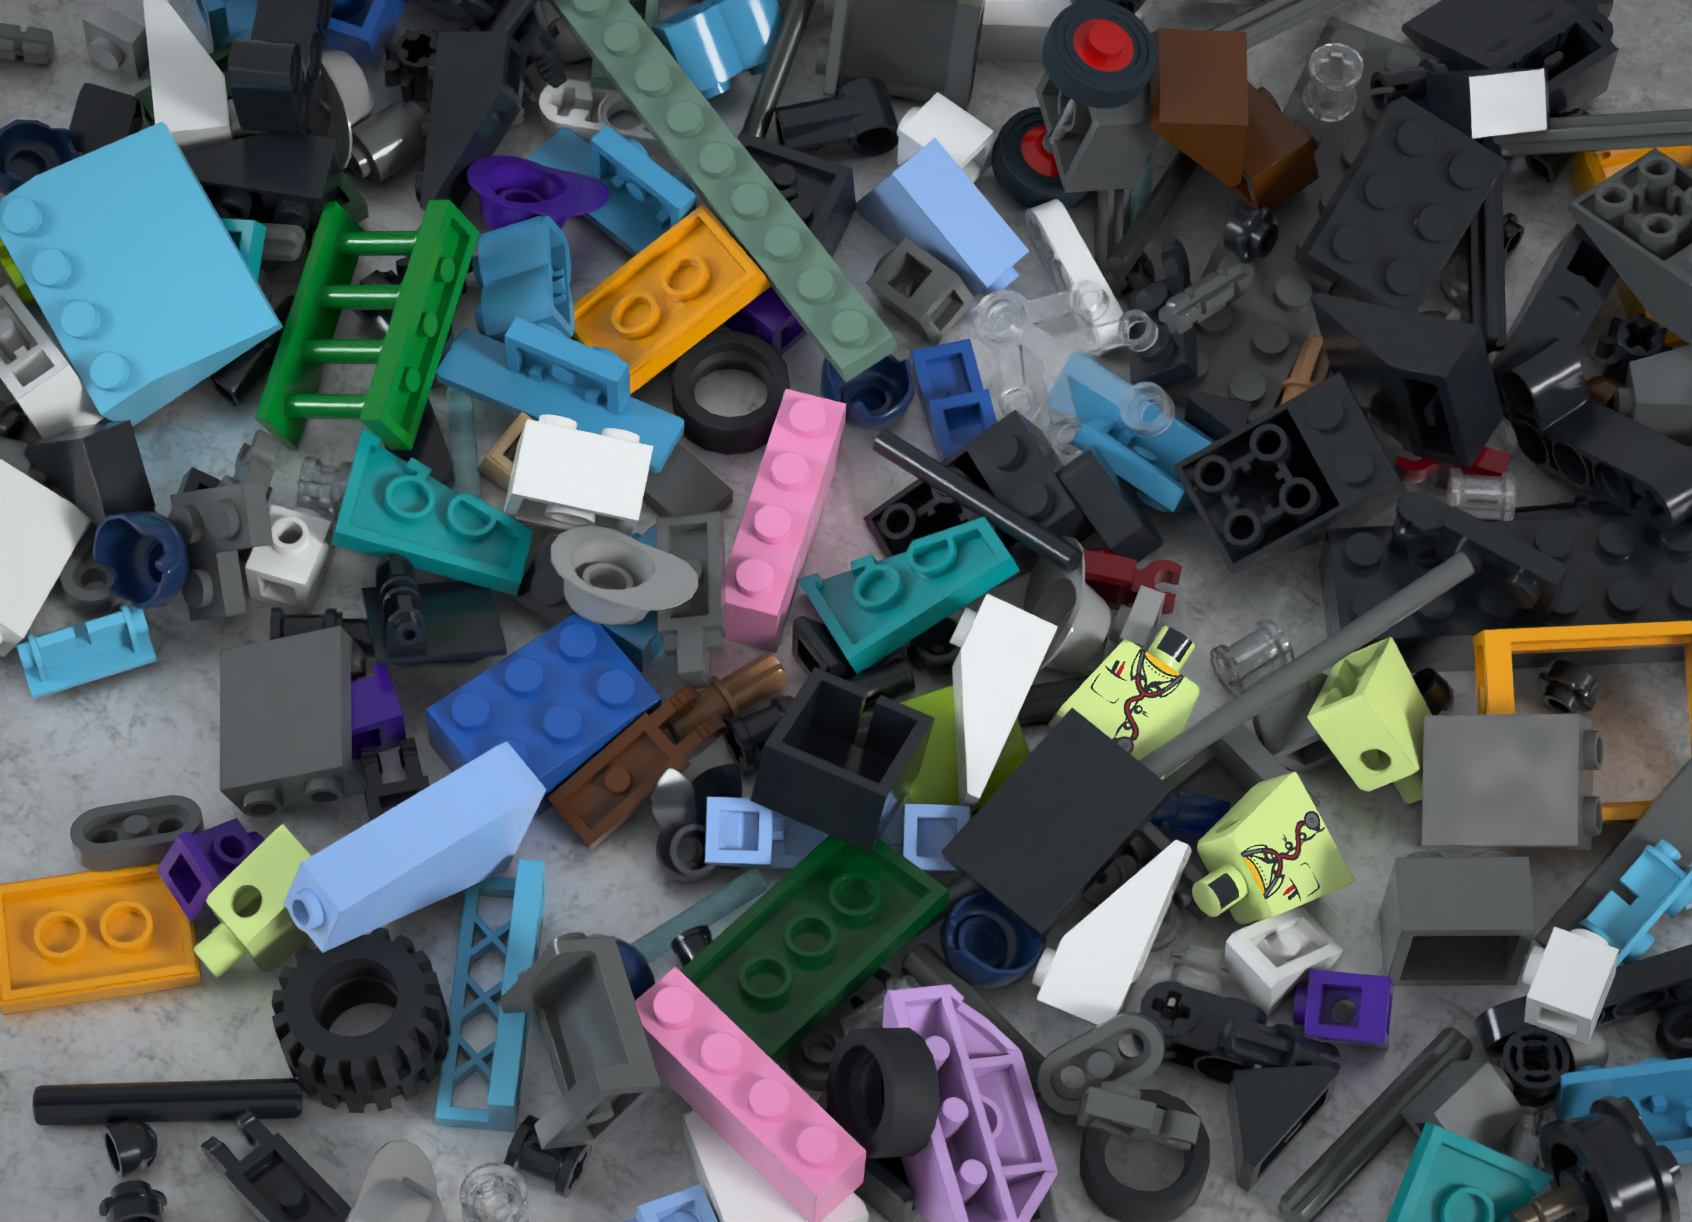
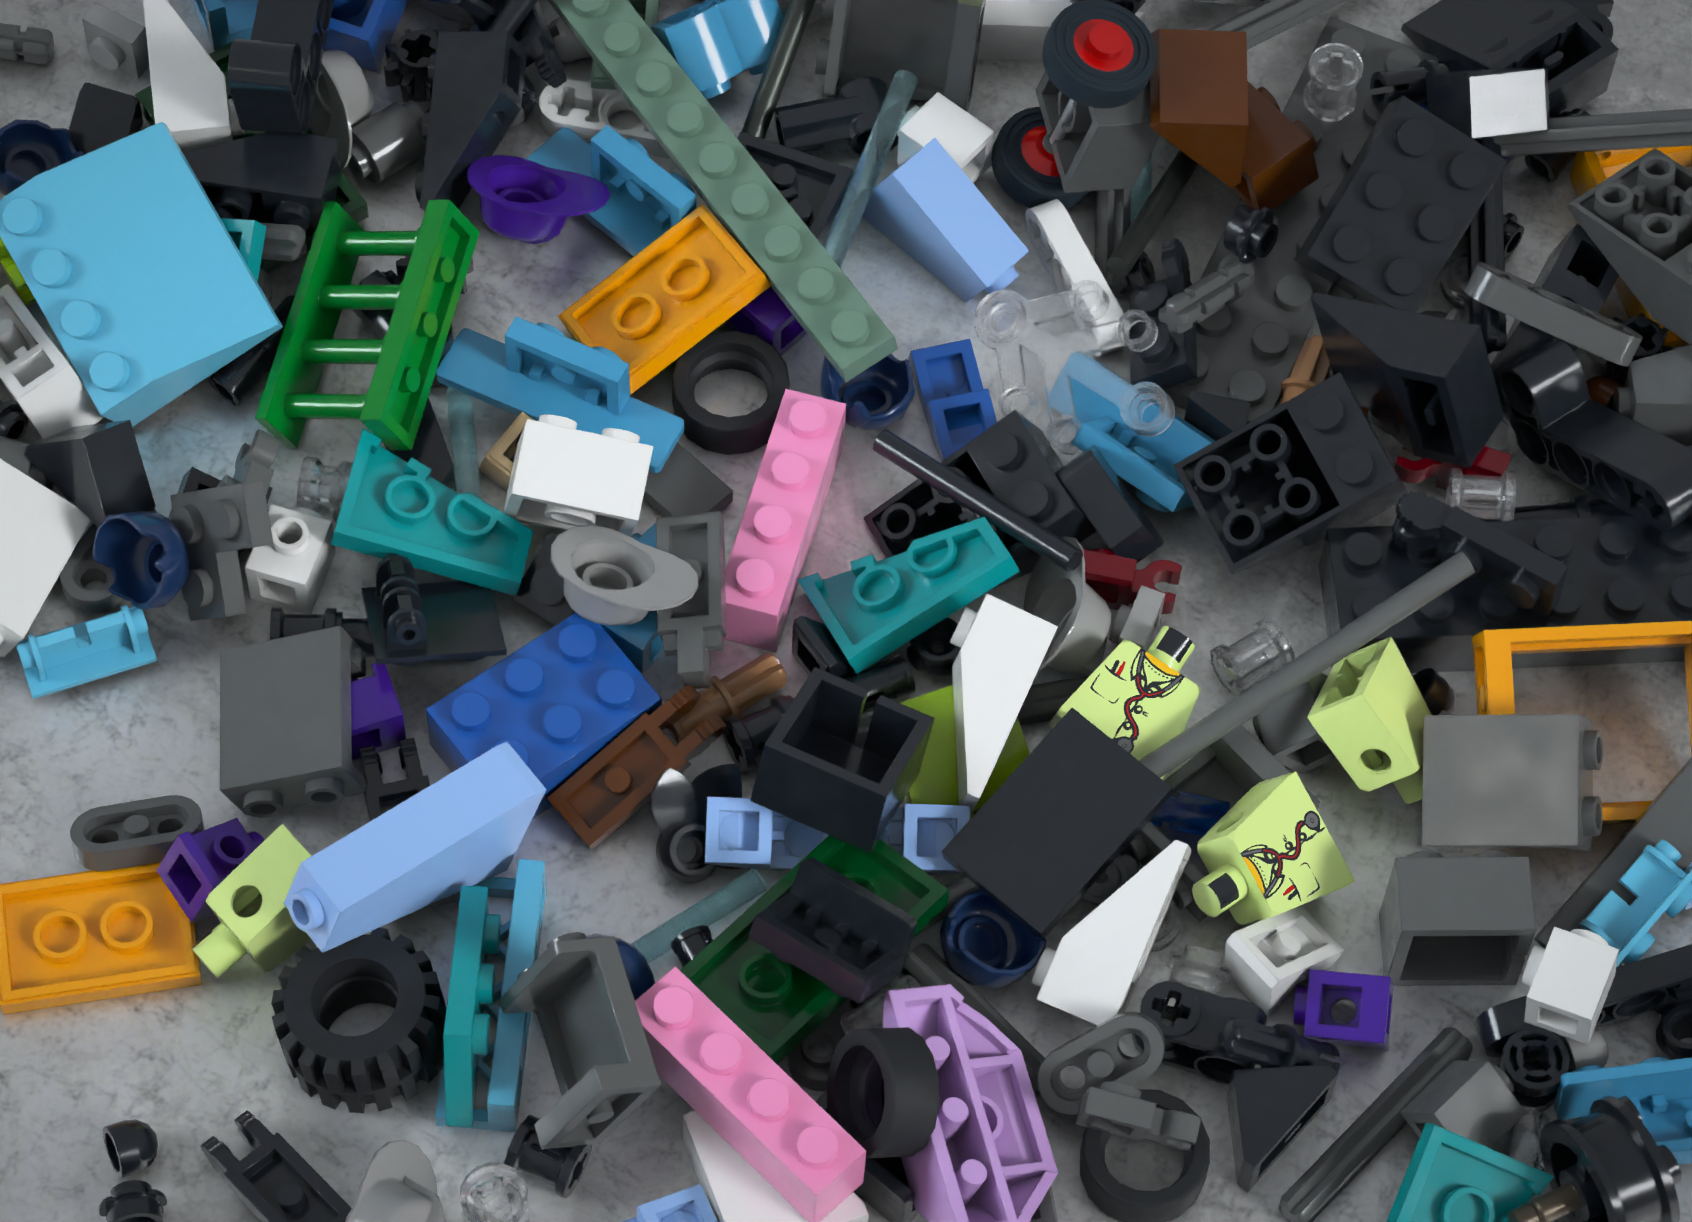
black axle [32,1078,303,1126] -> none
dark azure brick [472,215,575,344] -> none
dark grey brick [866,237,975,346] -> none
black plate [1538,660,1600,714] -> none
none -> teal wing [443,885,501,1127]
none -> black bracket [748,857,917,1004]
none -> clear light blue bar [823,70,918,269]
none -> dark grey beam [1464,262,1643,367]

